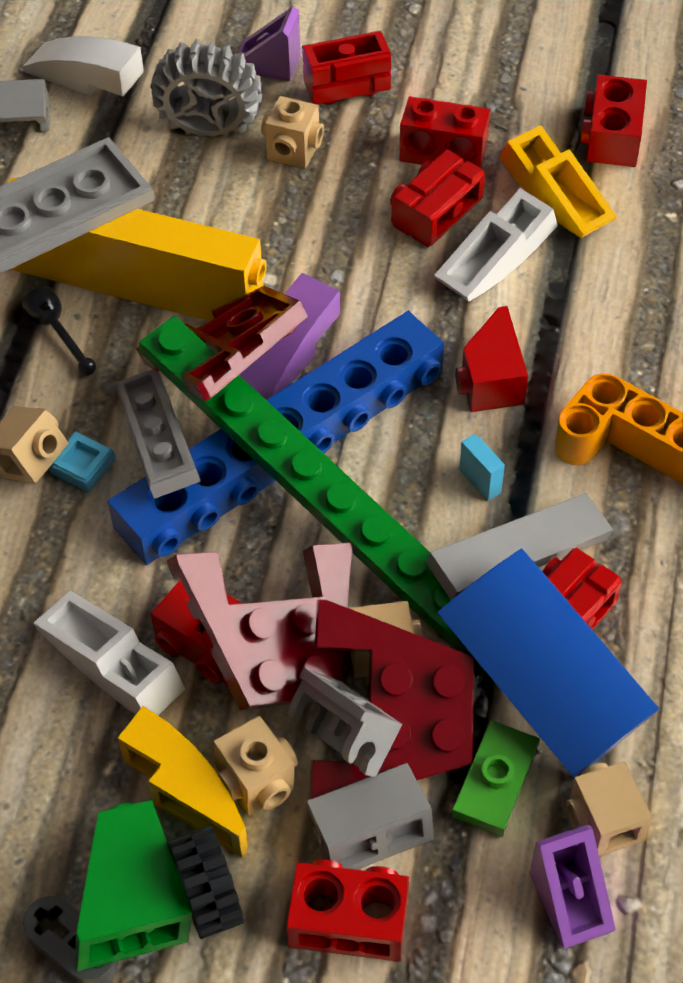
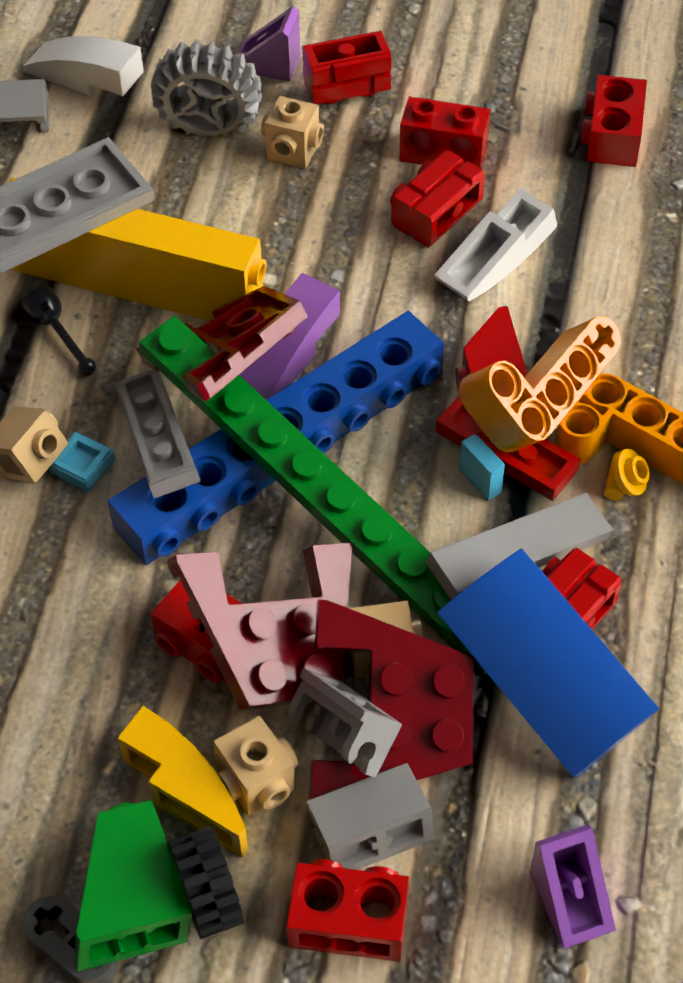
white slope [34,590,186,715] -> none
bright green plate [452,720,541,837] -> none
yellow slope [499,125,617,238] -> none
tan brick [566,761,653,856] -> none
none -> red plate [436,395,581,501]
none -> light orange beam [459,316,621,452]
none -> yellow plate [604,448,650,501]

